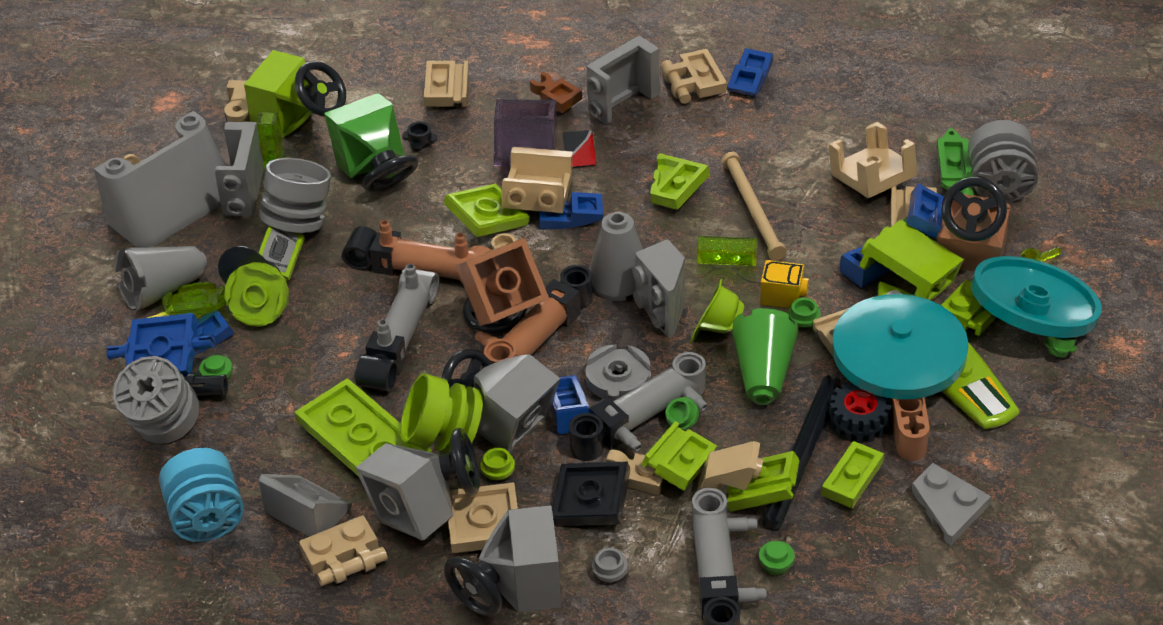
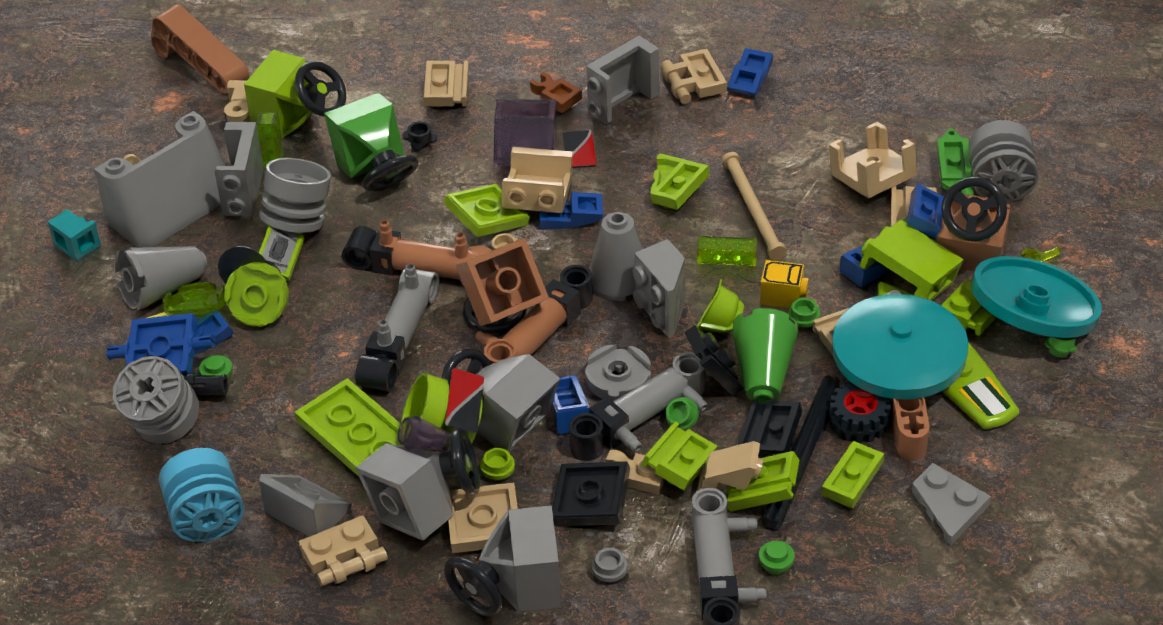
none -> teal brick [48,209,101,261]
none -> nougat beam [151,4,249,94]
none -> cone [398,416,451,453]
none -> sticker [445,368,484,433]
none -> black plate [684,325,744,396]
none -> black plate [737,400,802,458]

